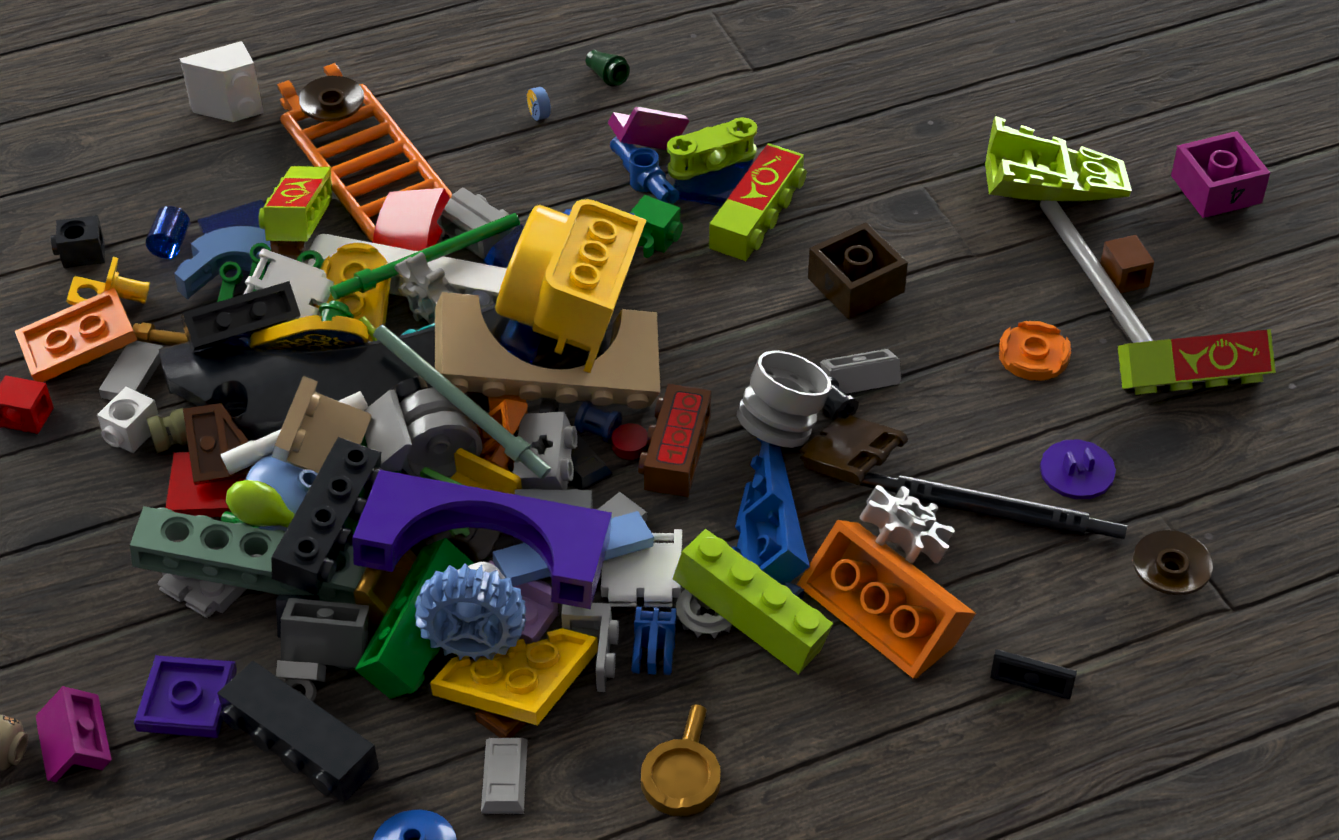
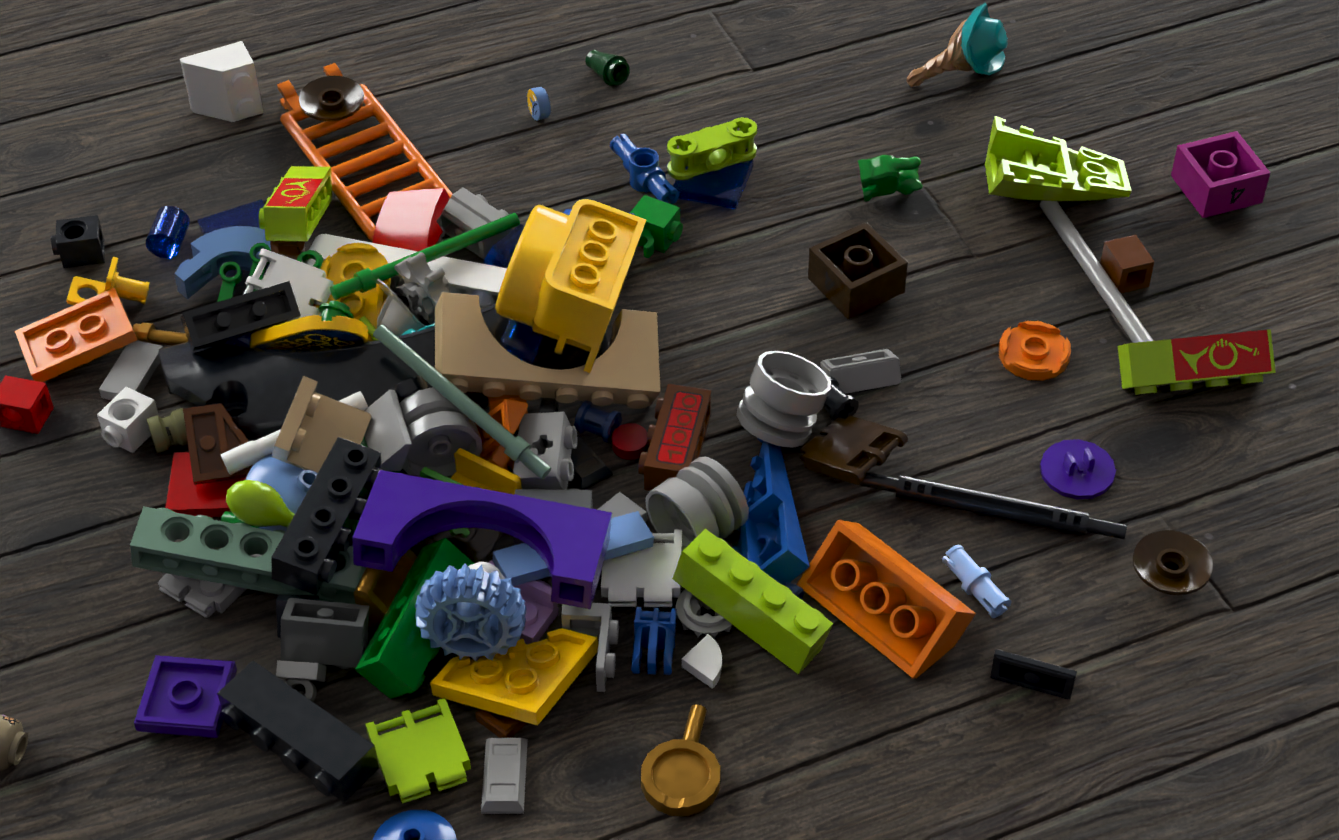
magenta panel [36,686,112,782] -> none
magenta panel [608,107,689,150] -> none
lime brick [709,143,807,261] -> none
light grey gear [860,485,955,563] -> none
none -> lime plate [365,698,471,804]
none -> light grey piece [376,279,425,336]
none -> light grey wheel [646,456,749,551]
none -> white tile [682,634,722,689]
none -> green animal [858,155,923,202]
none -> teal hat [906,3,1008,87]
none -> light blue pin [942,545,1011,618]

